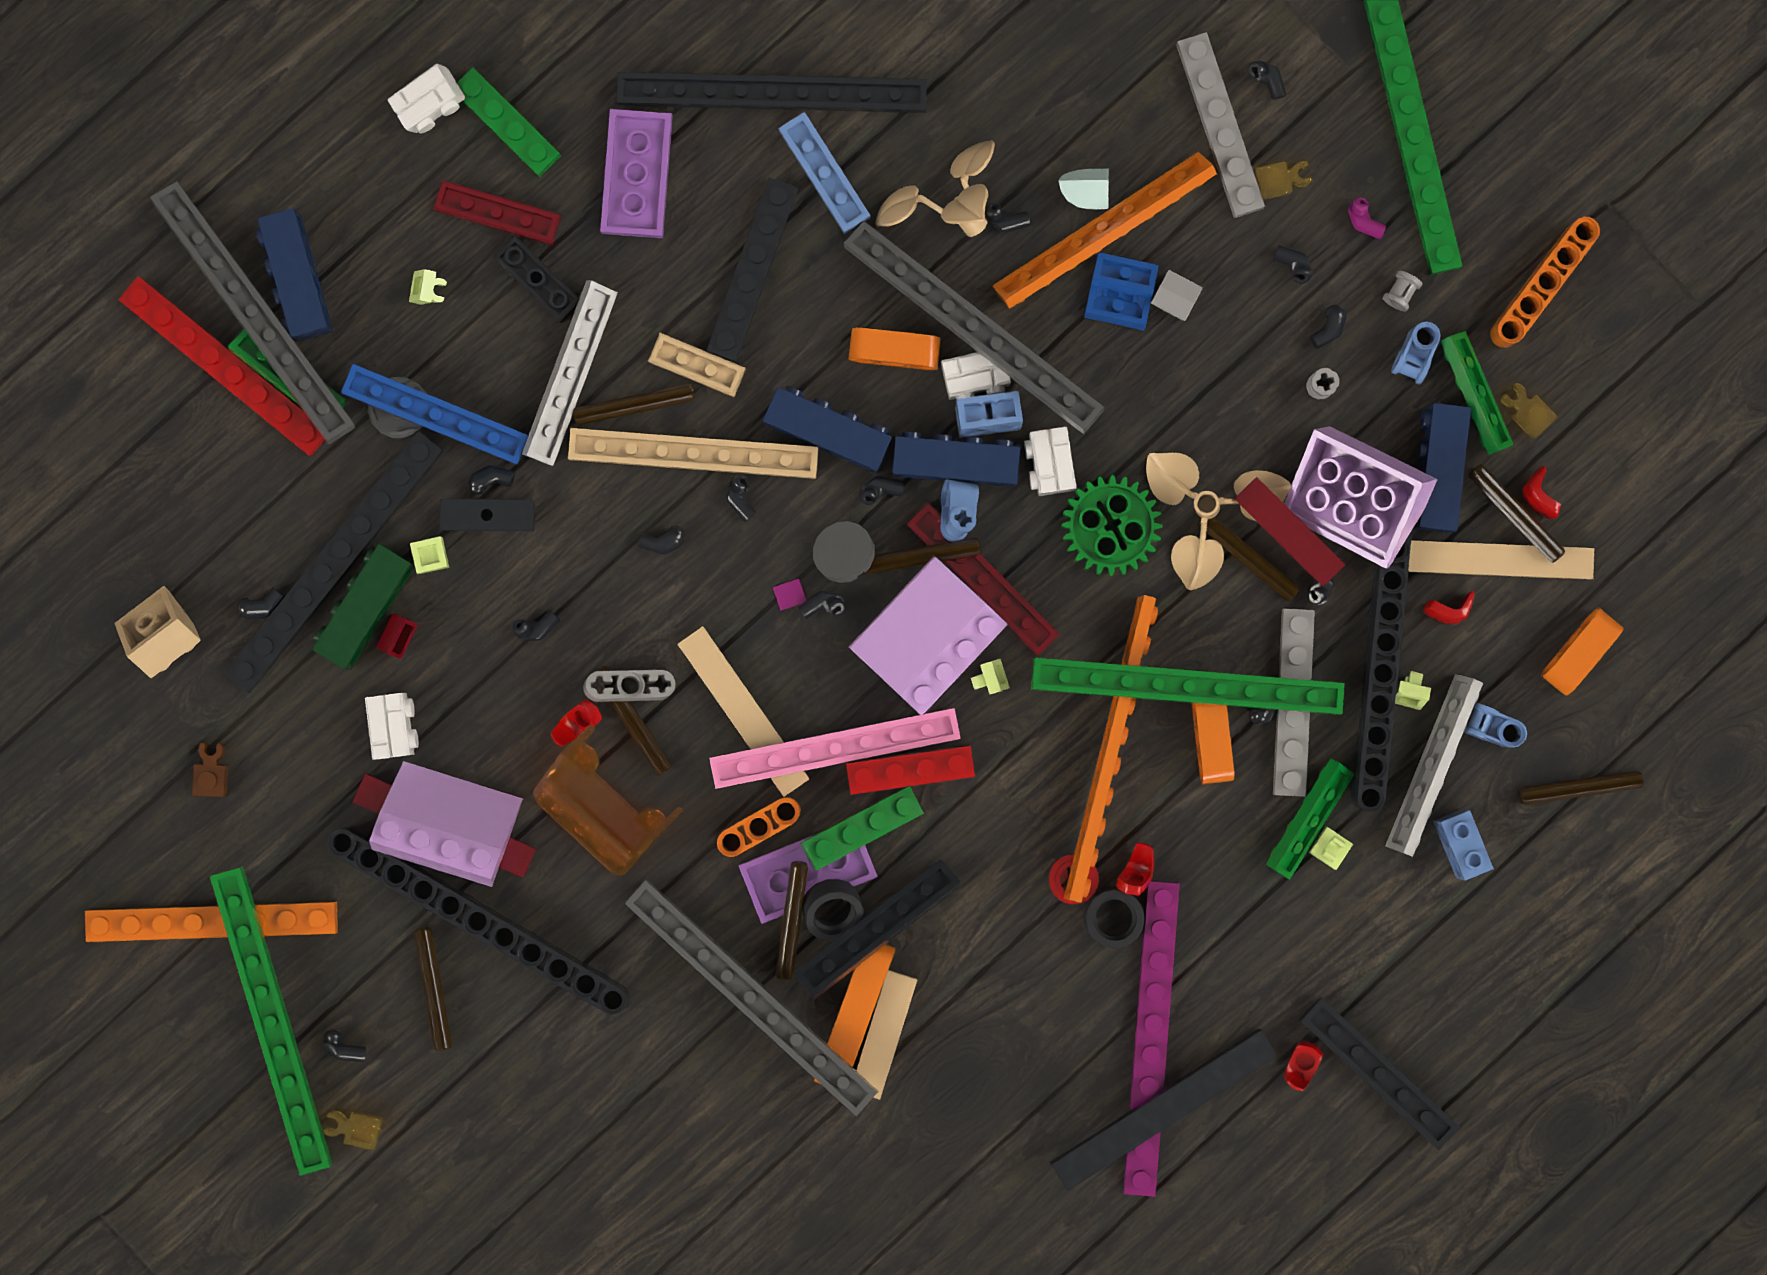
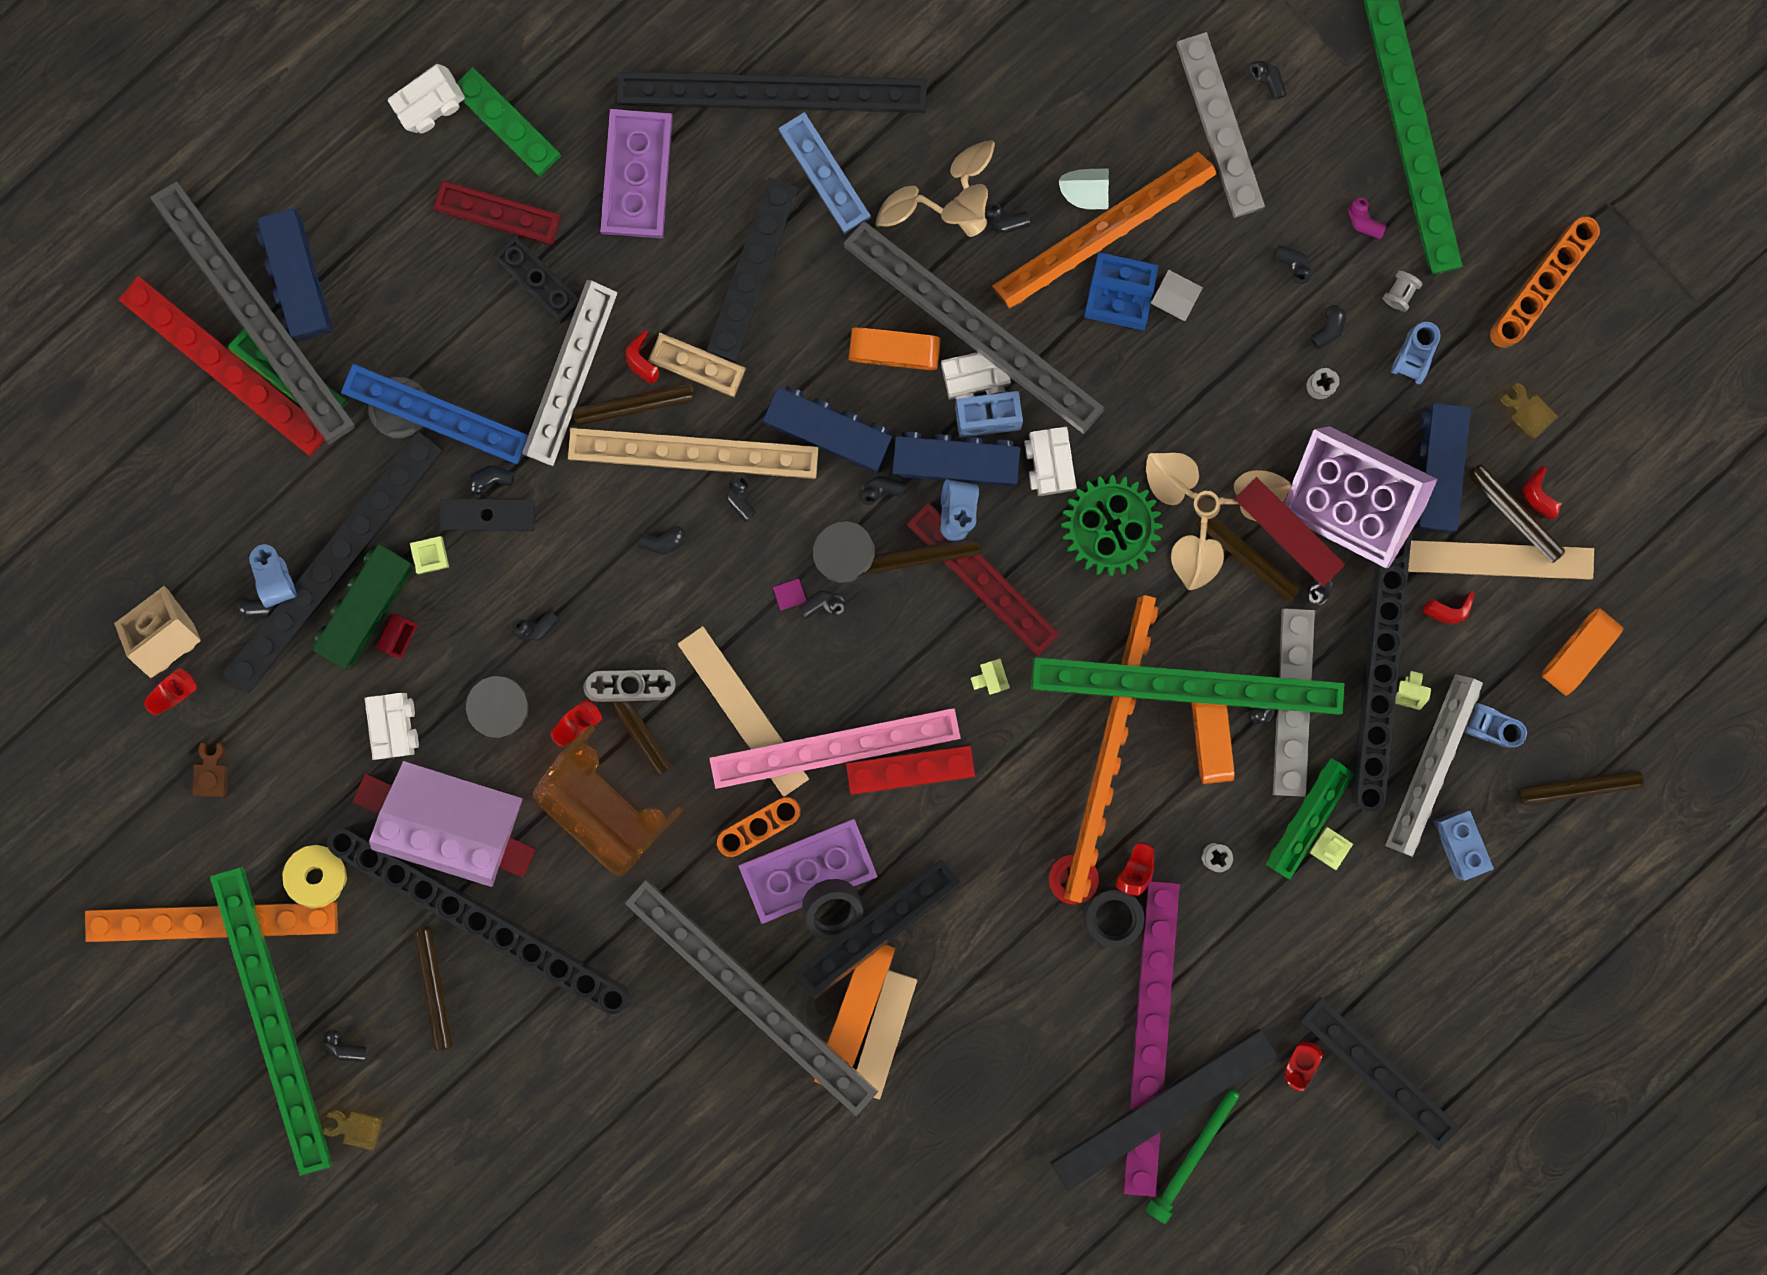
yellowish green tile [409,269,447,305] -> none
dark brown axle [775,861,808,980] -> none
green plate [800,786,924,871] -> none
lavender slope [849,556,1008,716] -> none
clear yellow plate [1254,161,1313,200] -> none
green plate [1441,331,1514,455] -> none
none -> red hair [143,668,197,716]
none -> medium blue piece [249,544,297,608]
none -> light yellow tile [282,845,347,908]
none -> dark grey tile [466,676,529,738]
none -> red hair [625,330,660,384]
none -> green piece [1145,1089,1239,1224]
none -> light grey bush [1201,843,1233,872]

